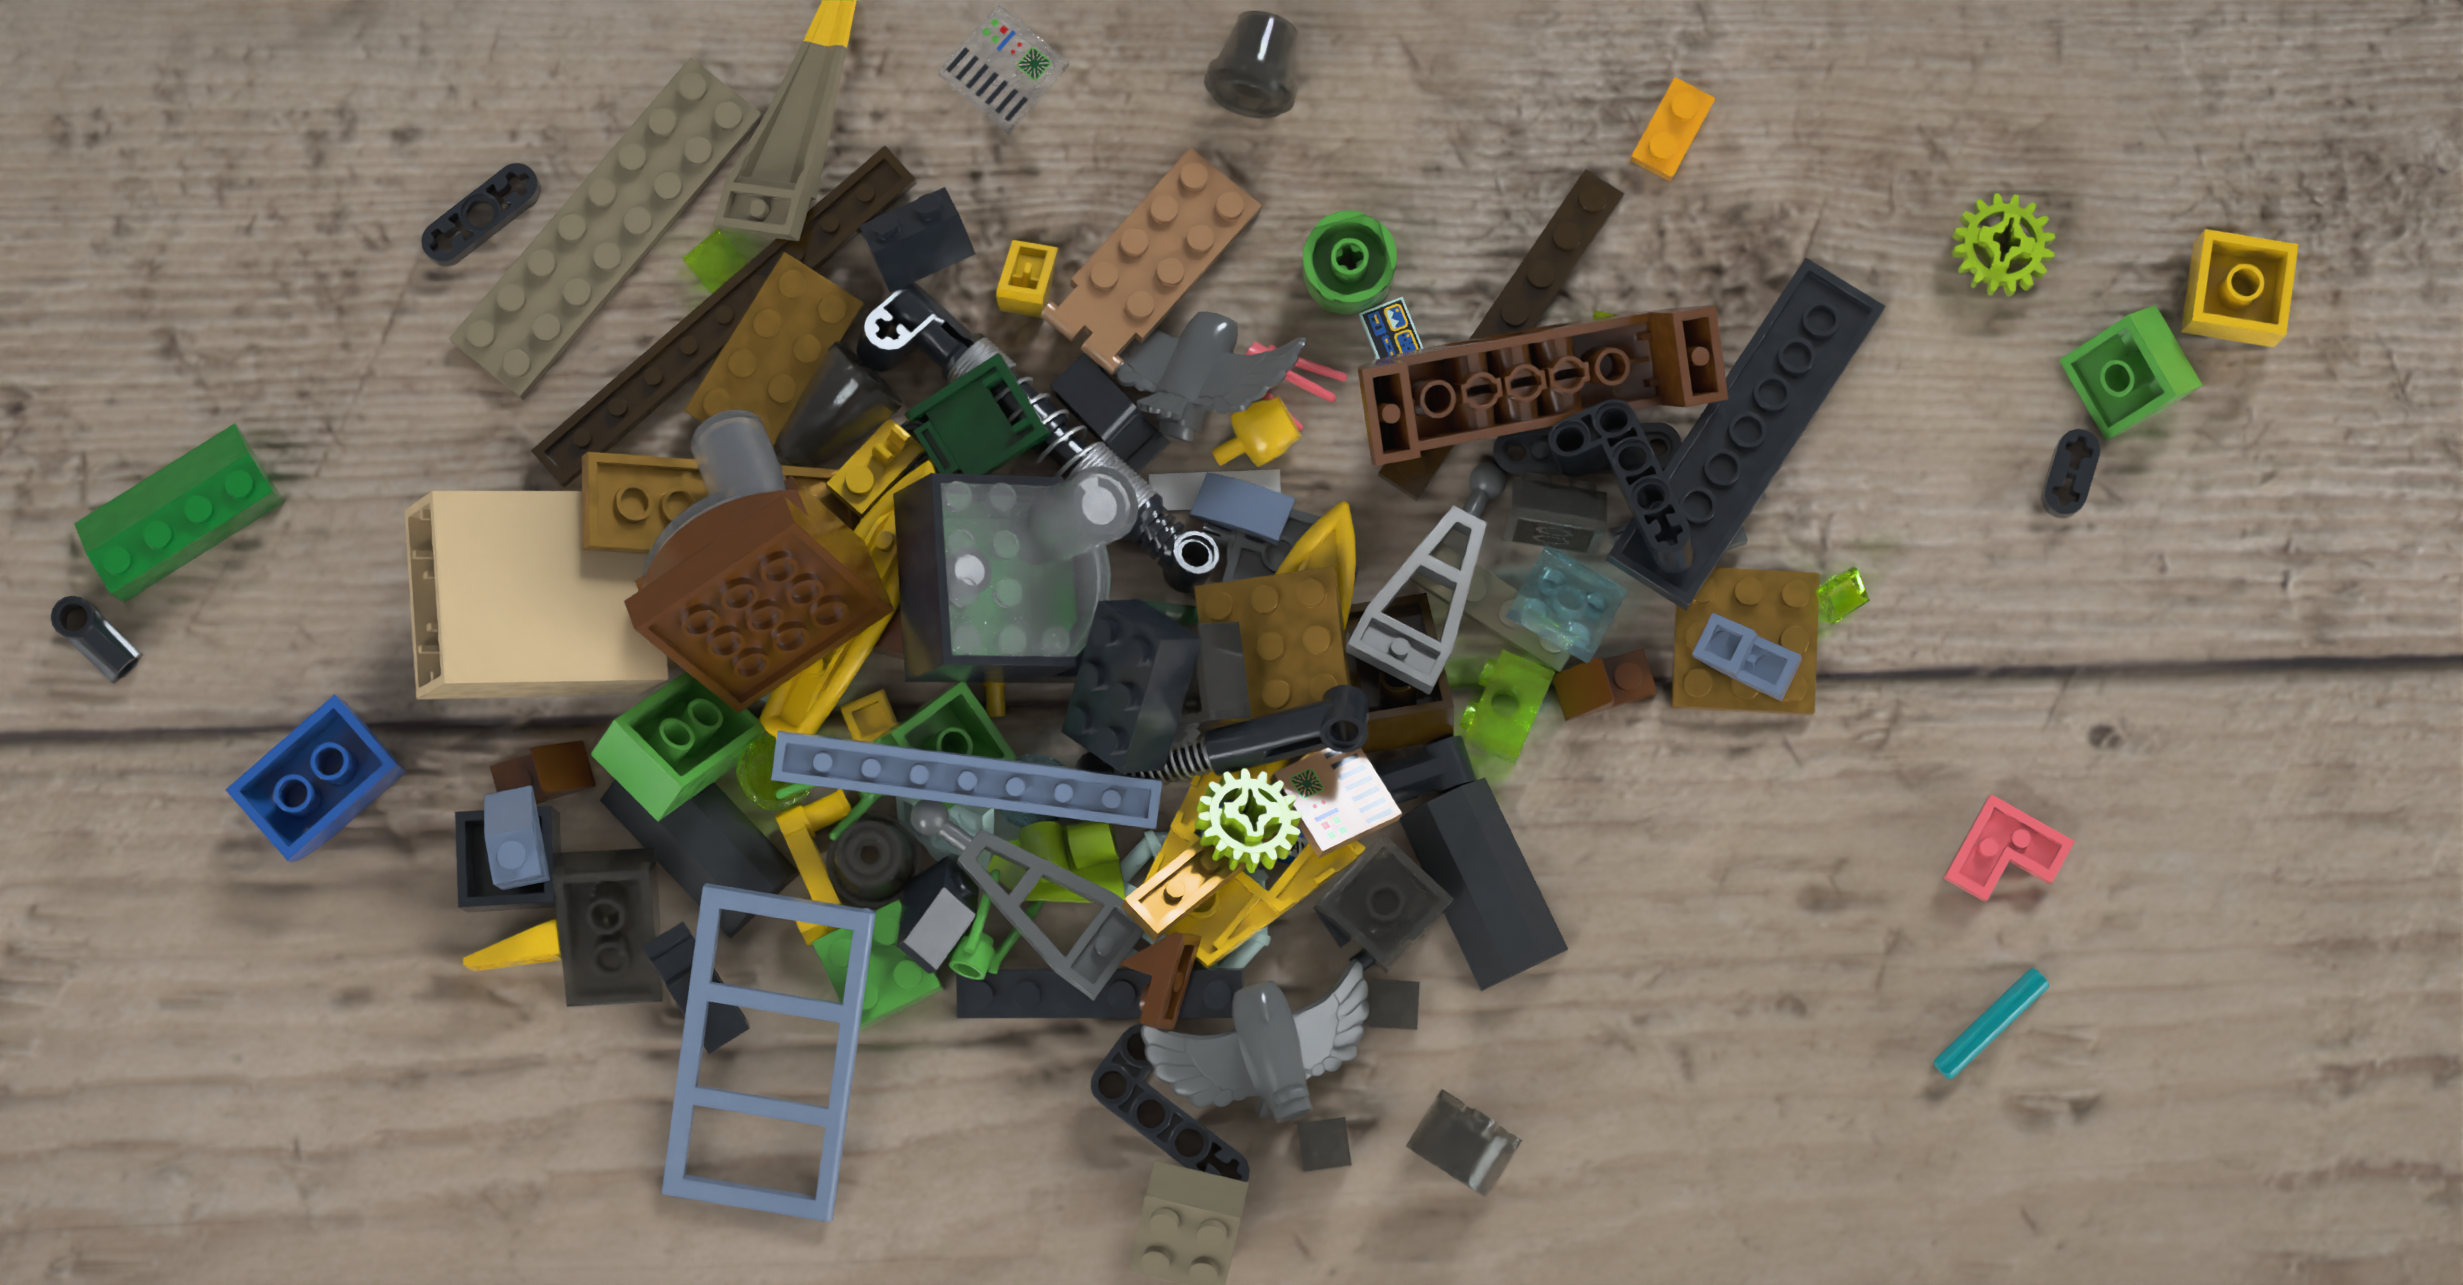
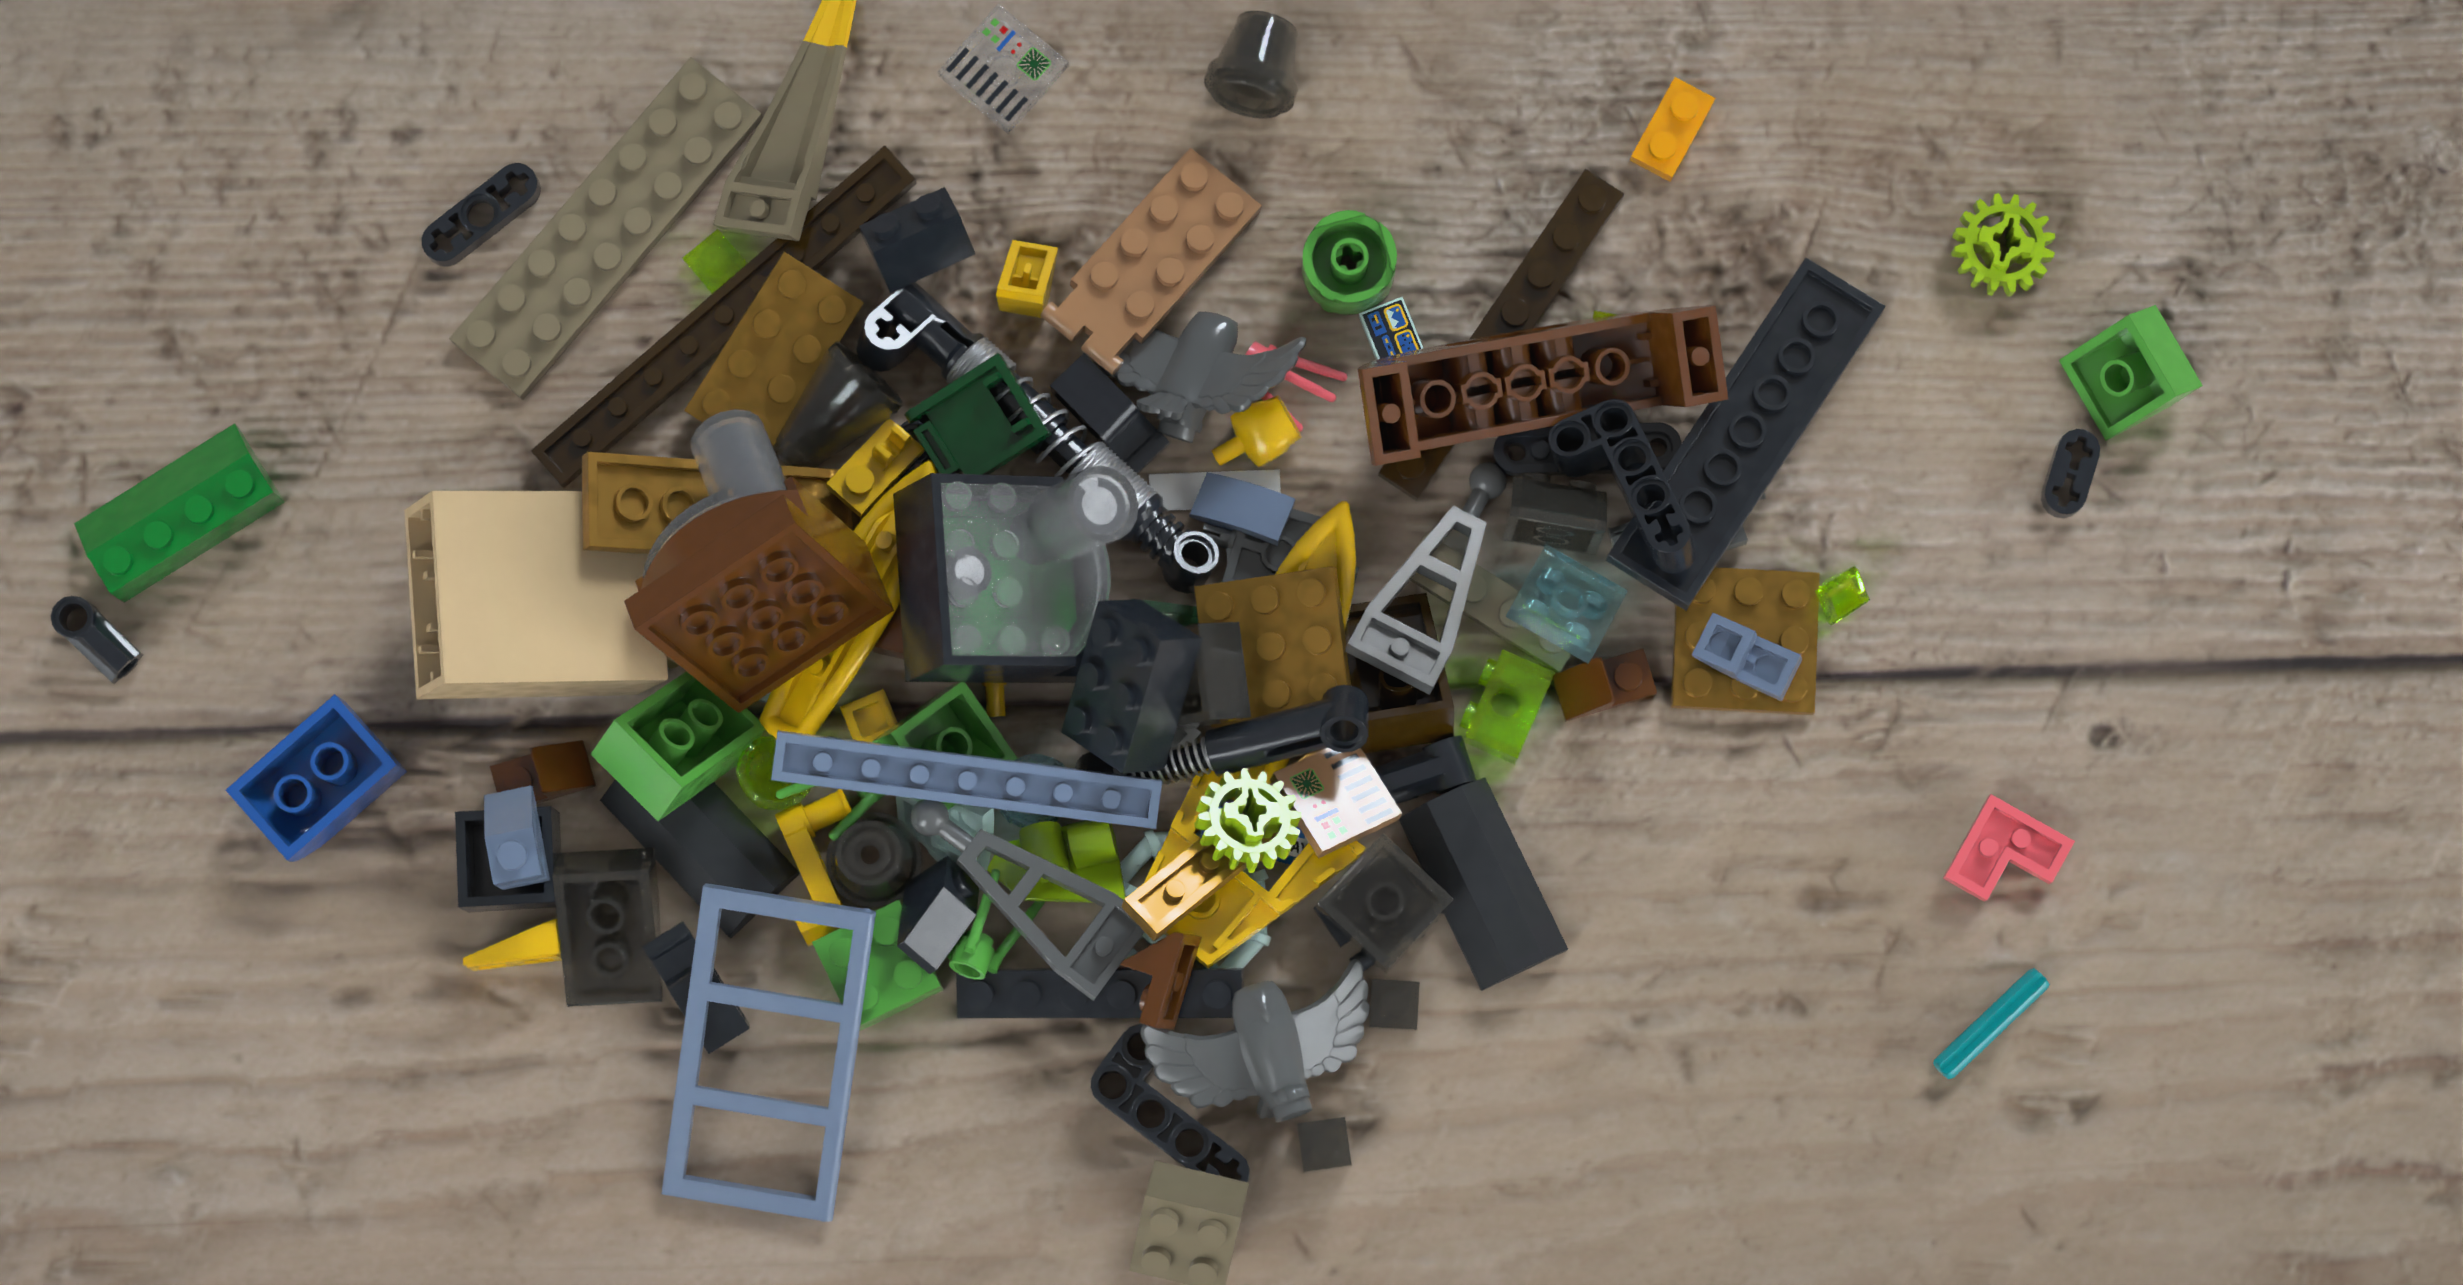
clear smoke brick [1406,1089,1523,1197] -> none
yellow brick [2181,229,2299,347] -> none

